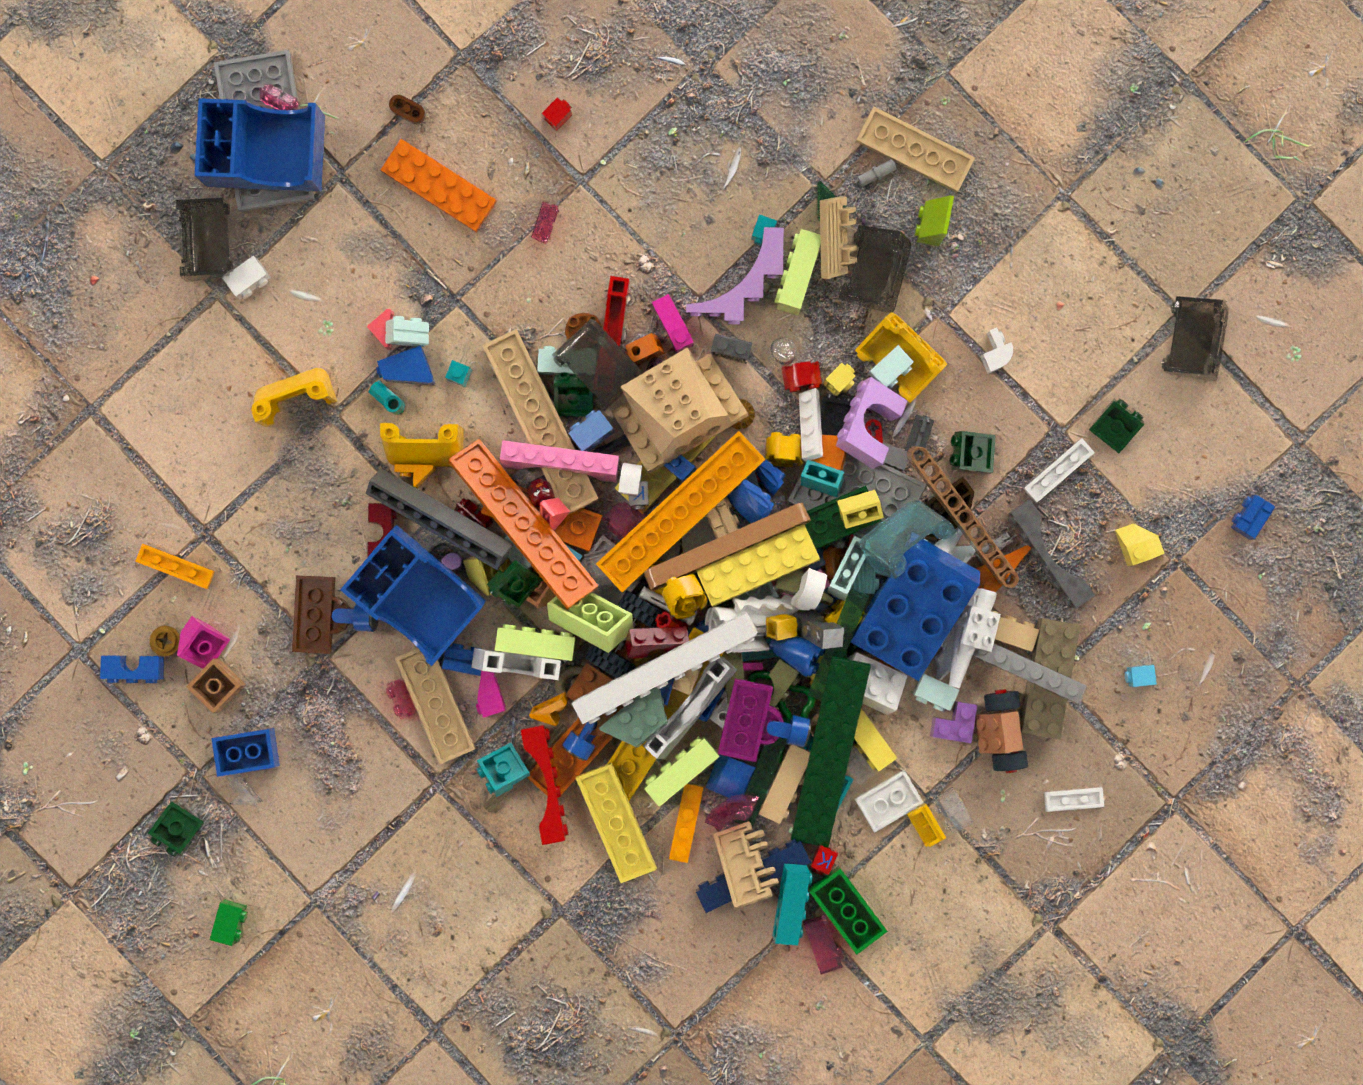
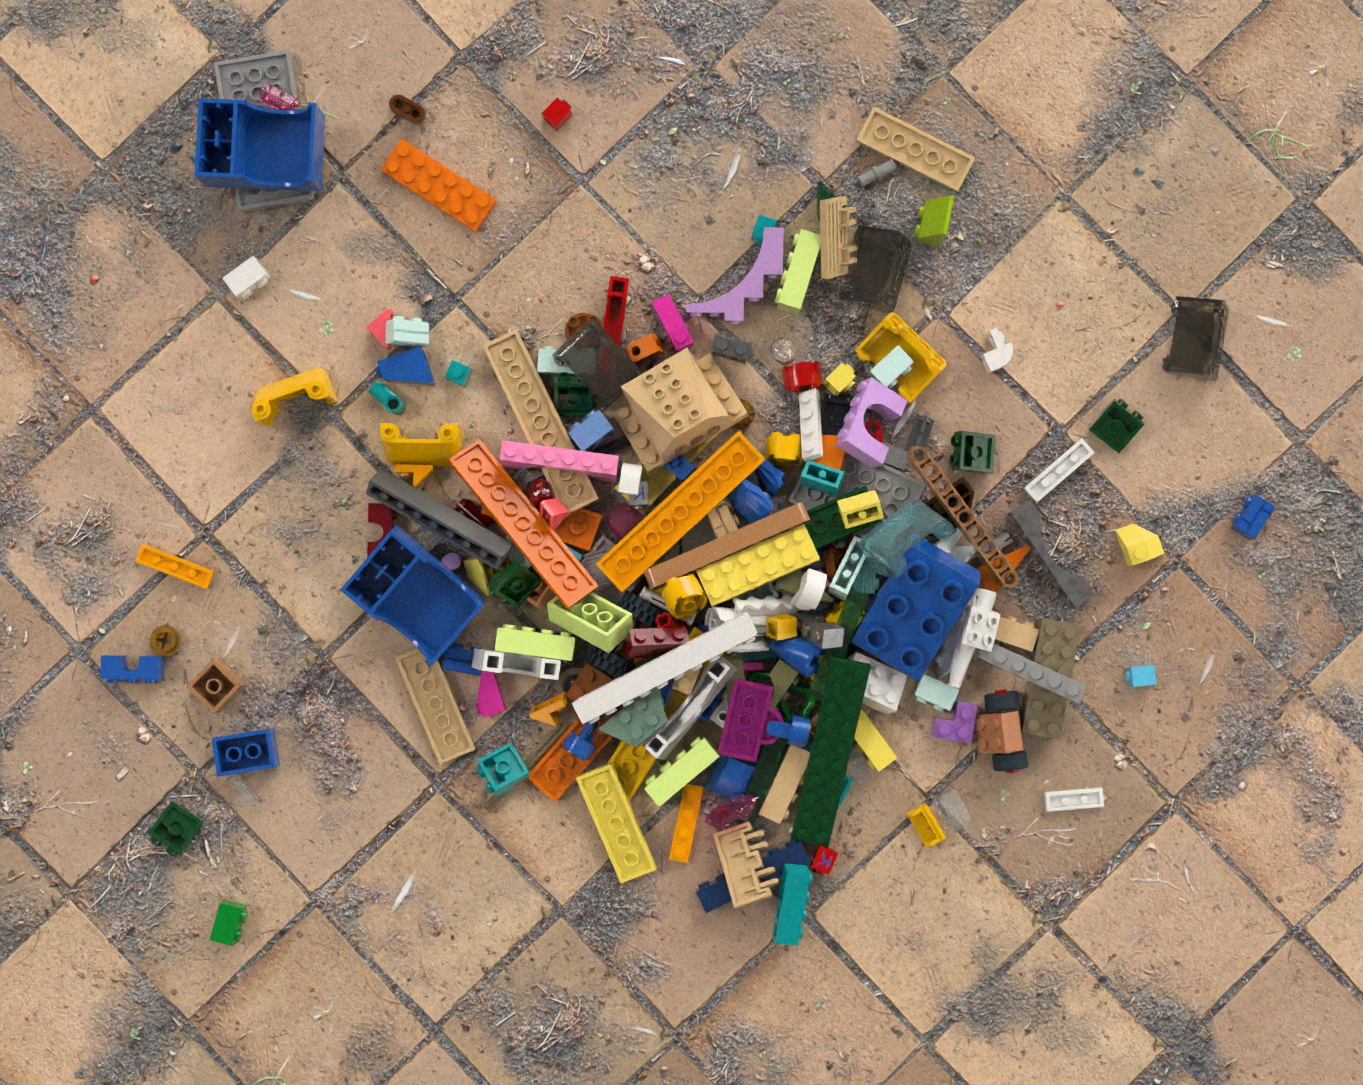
clear smoke windscreen [176,198,233,282] -> none
dark pink slope [177,616,230,669] -> none
reddish brown plate [292,575,379,654] -> none
clear pink hinge [386,678,415,720] -> none
red arch [521,724,569,845] -> none
clear pink hinge [531,201,559,244] -> none
clear pink brick [803,915,844,975] -> none
green brick [808,865,888,955] -> none
white tile [855,770,924,833] -> none

